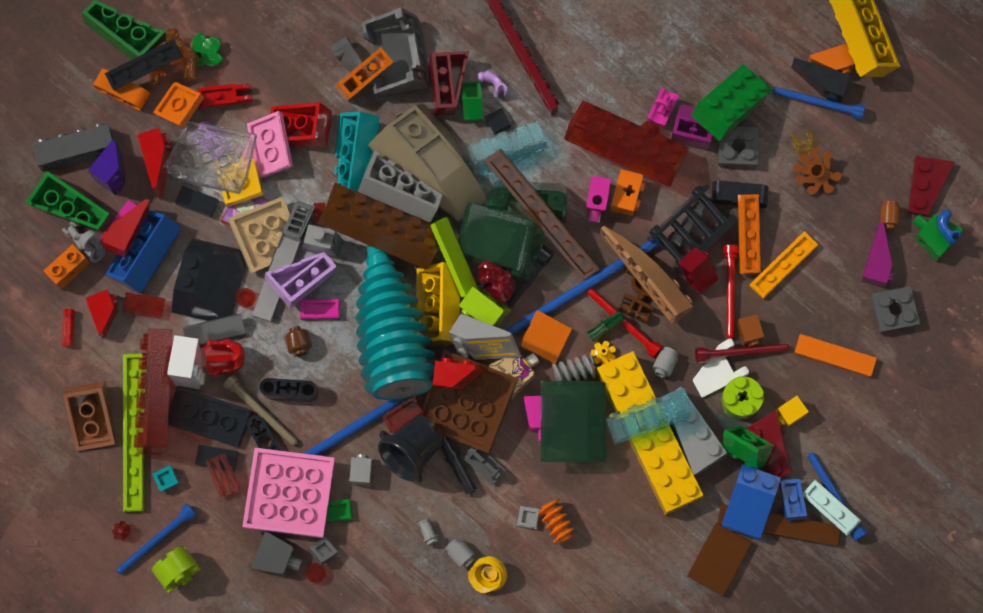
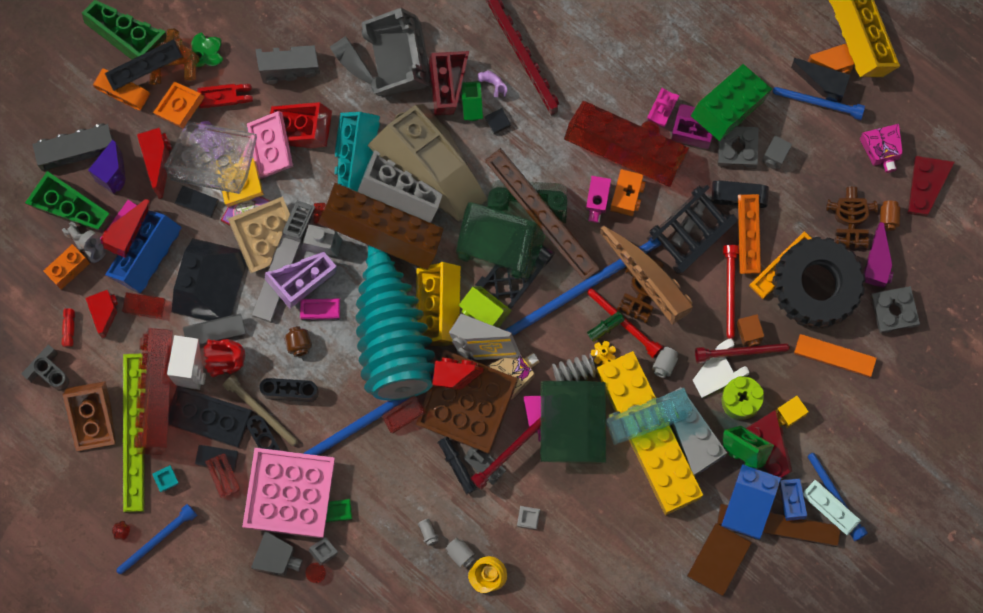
lime brick [151,546,201,594] -> none
clear red plate [236,288,256,308] -> none
orange slope [334,47,393,101] -> none
light grey brick [349,455,373,486] -> none
black piece [378,415,444,483] -> none
lime tile [430,217,477,298] -> none
clear light blue wedge [465,121,547,176] -> none
dark red hair [478,261,515,304] -> none
orange tile [519,310,572,364] -> none
orange piece [538,498,577,545] -> none
dark red brick [678,247,718,294] -> none
clear yellow piece [791,129,813,156] -> none
dark orange animal [792,147,842,195] -> none
green torso [912,214,963,262] -> none
blue piece [937,209,961,245] -> none
none -> dark grey tile [21,345,69,391]
none -> dark grey wedge [255,45,320,85]
none -> dark red piece [470,416,547,490]
none -> dark grey brick [762,136,792,169]
none -> black tyre [772,237,865,329]
none -> reddish brown piece [826,186,878,249]
none -> dark pink torso [860,124,902,173]

